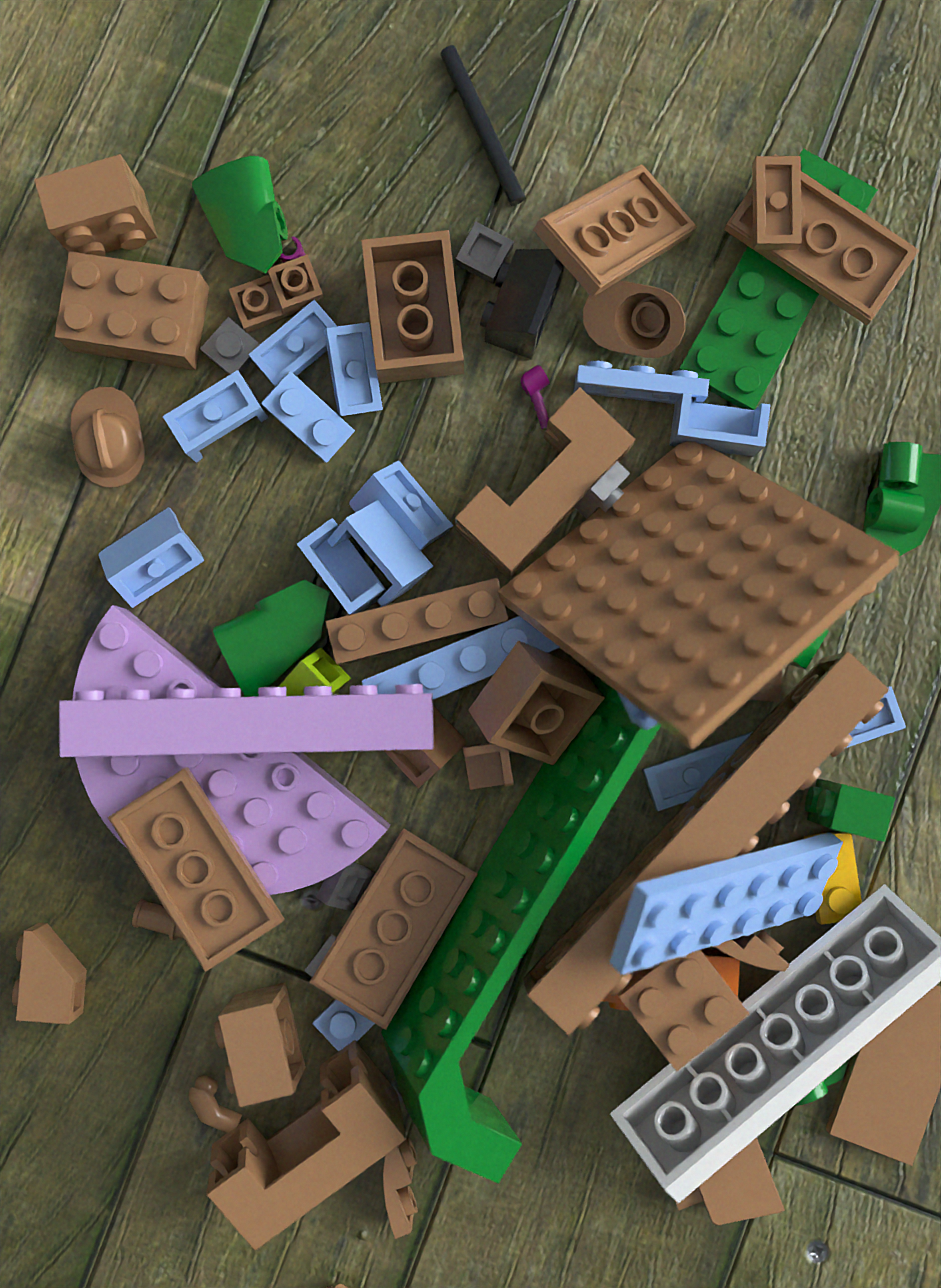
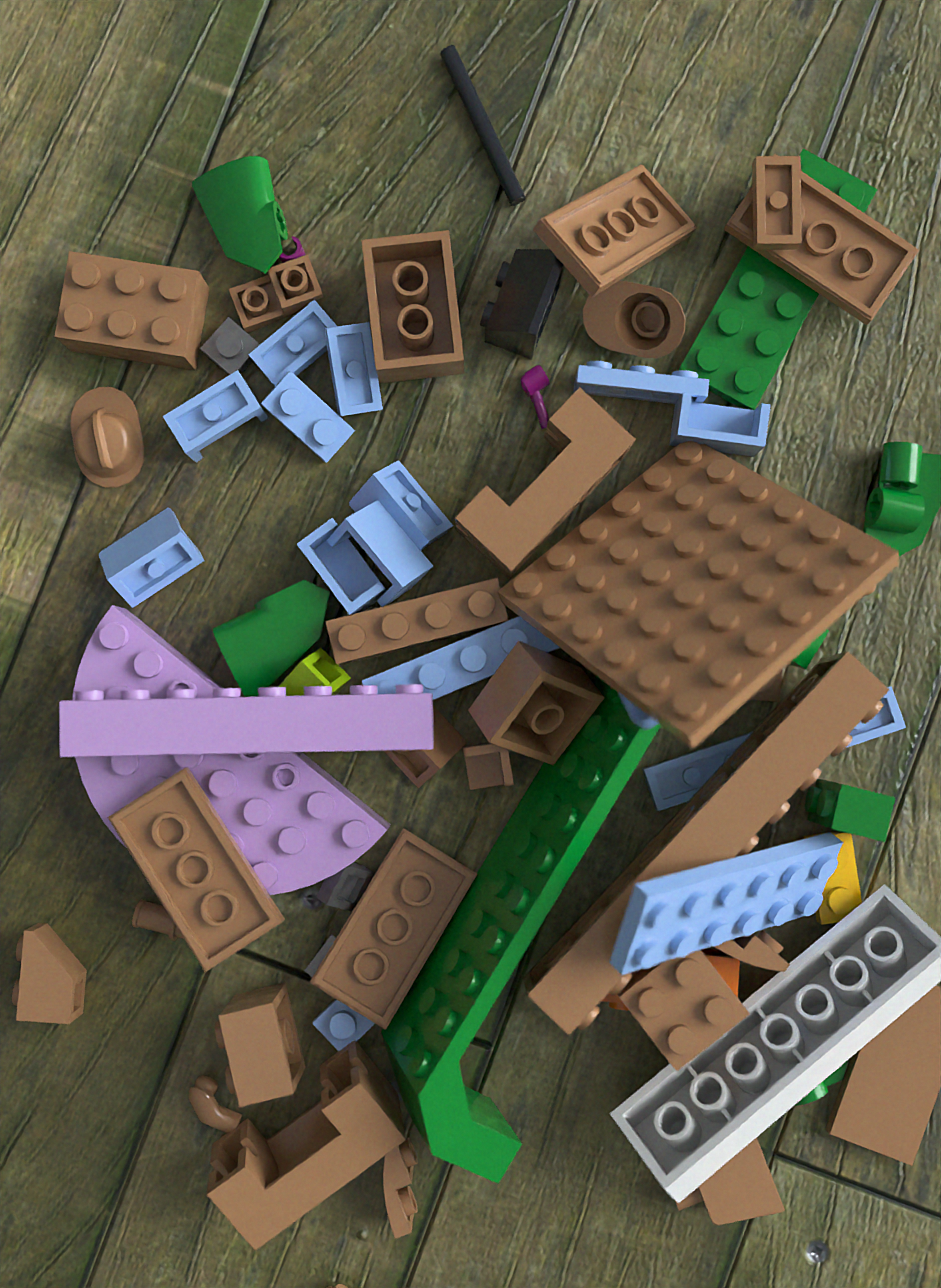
medium nougat brick [34,154,157,256] -> none
flat silver plate [456,222,514,284] -> none
flat silver plate [574,461,630,519] -> none

